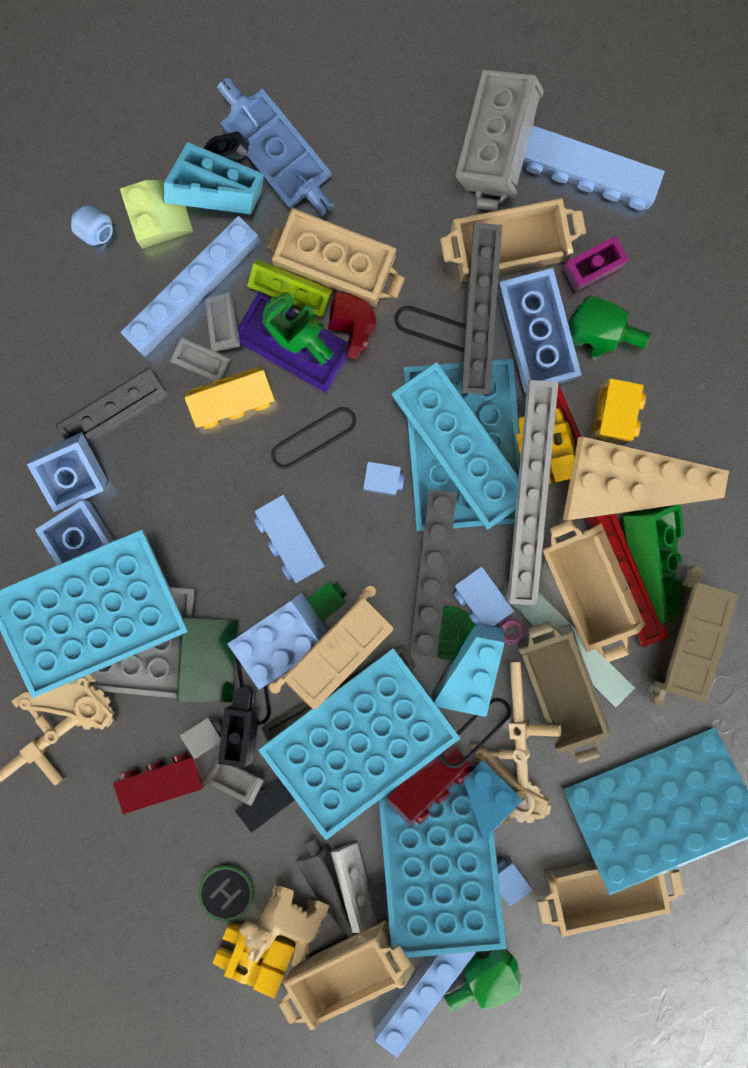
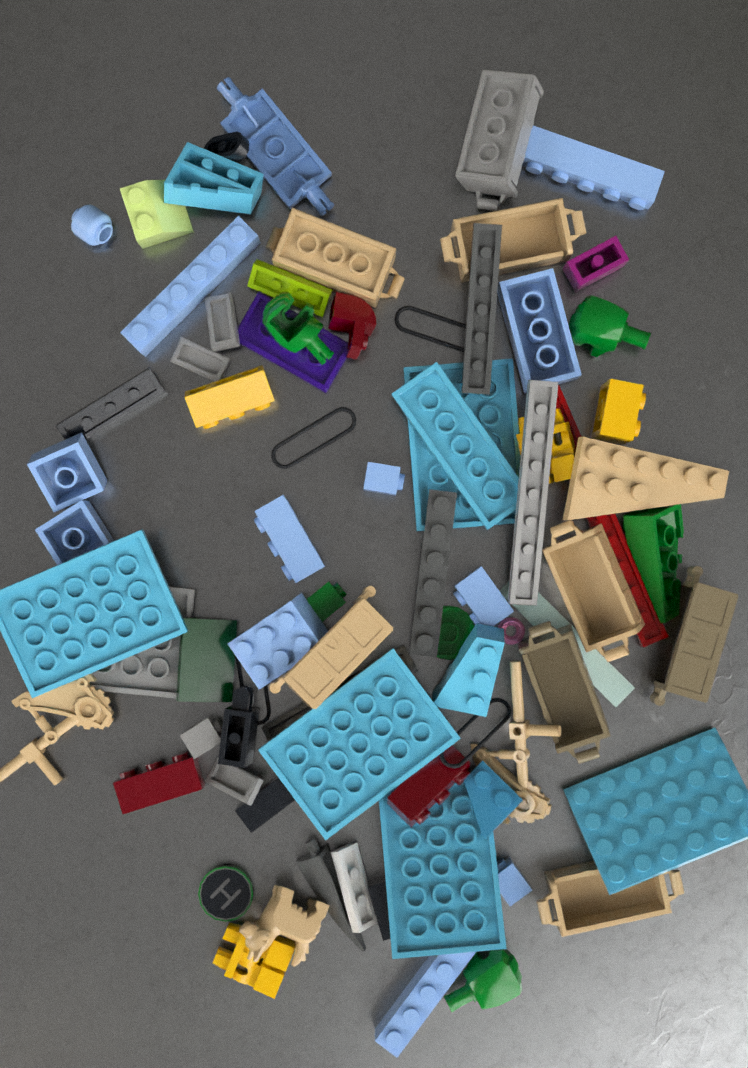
tan container [278,920,415,1030] -> none

